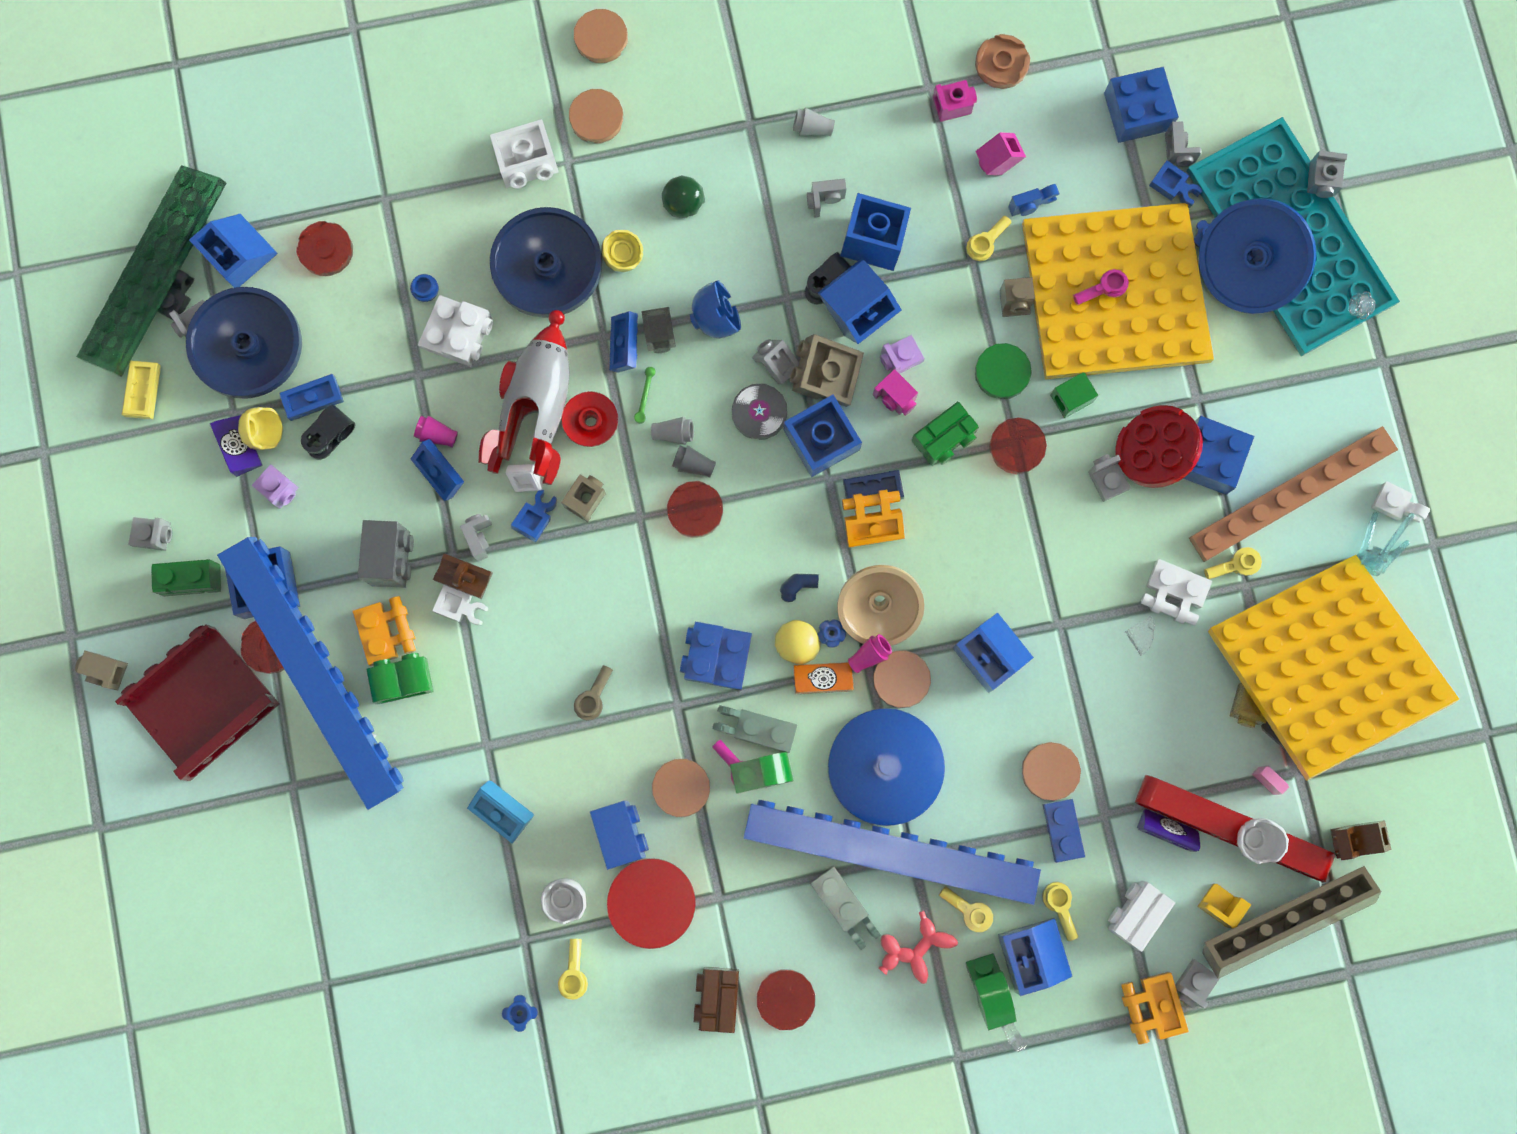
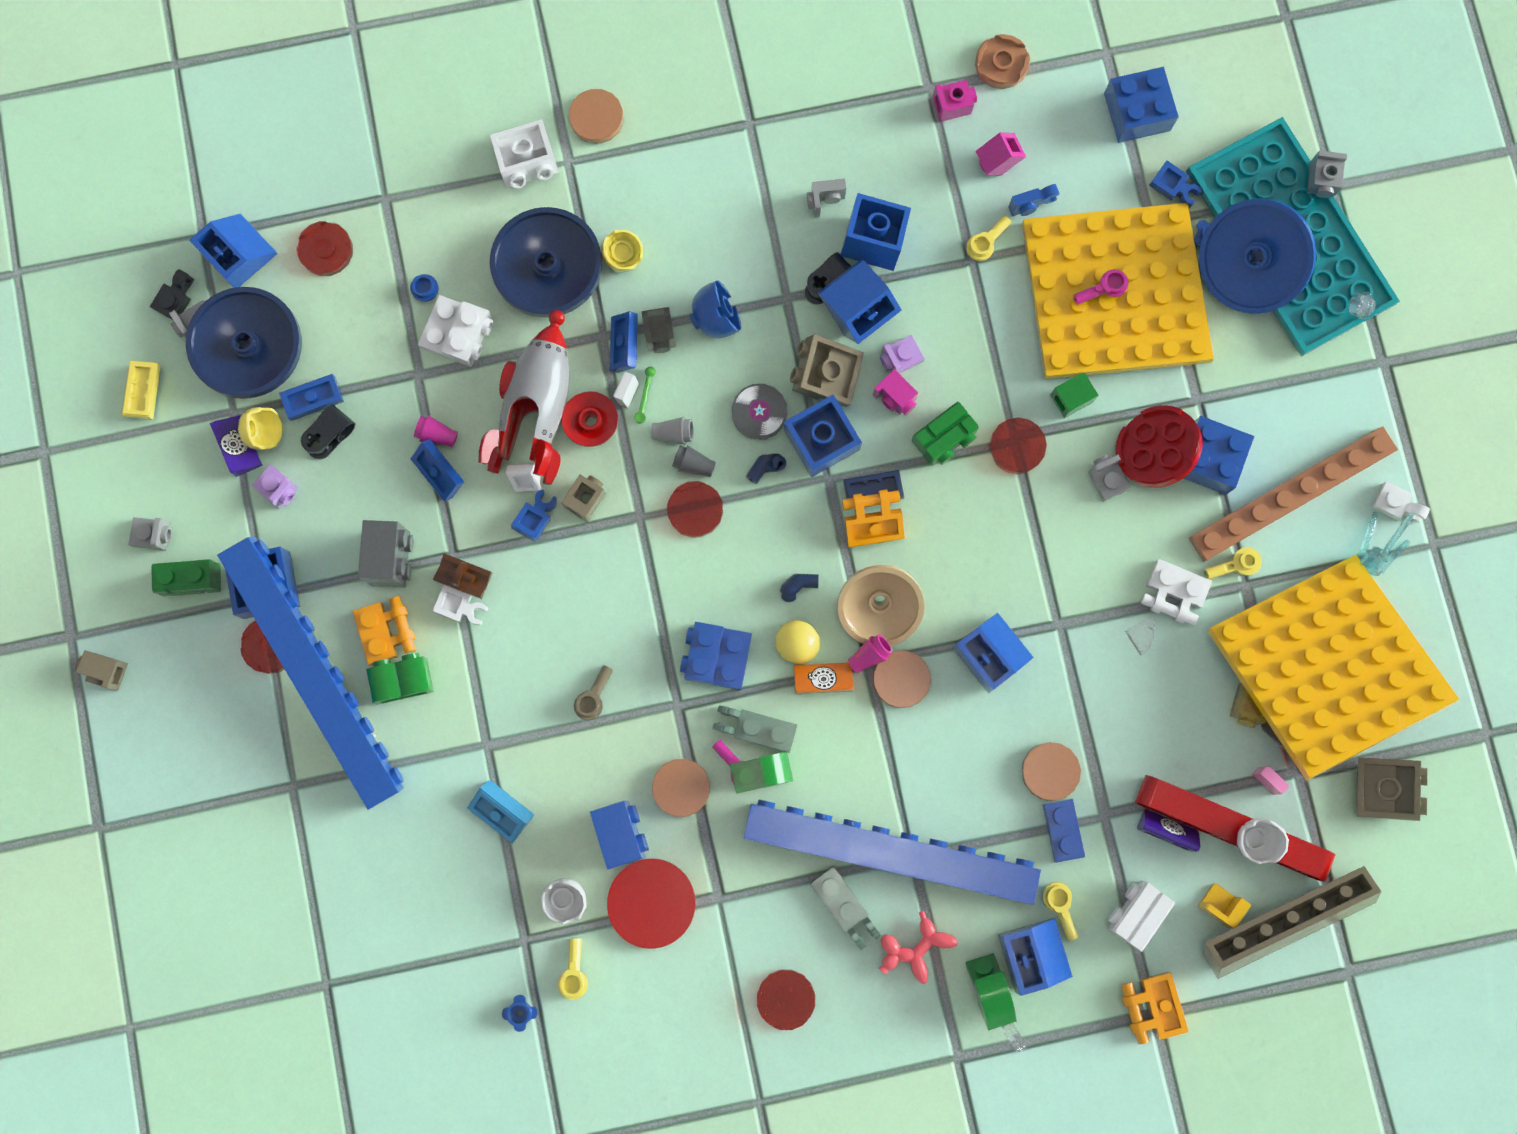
clear green plate [76,165,227,377] -> none
dark red panel [115,624,280,781] -> none
light grey bracket [460,514,492,561] -> none
nougat tile [574,9,628,63] -> none
dark green hair [662,175,705,219] -> none
reddish brown brick [694,967,739,1033] -> none
light grey bracket [752,339,799,384] -> none
light grey cone [793,108,835,136] -> none
blue plate [818,619,846,648] -> none
blue dish [828,709,945,826] -> none
light yellow plate [939,886,993,932] -> none
green tile [975,343,1032,399] -> none
dark tan brick [1000,277,1035,317] -> none
light grey bracket [1165,121,1201,167] -> none
light grey bracket [1175,959,1220,1009] -> none
reddish brown brick [1330,820,1392,860] -> none
none -> white tile [613,372,639,408]
none -> dark blue arm [745,453,787,484]
none -> dark tan plate [1357,757,1427,821]

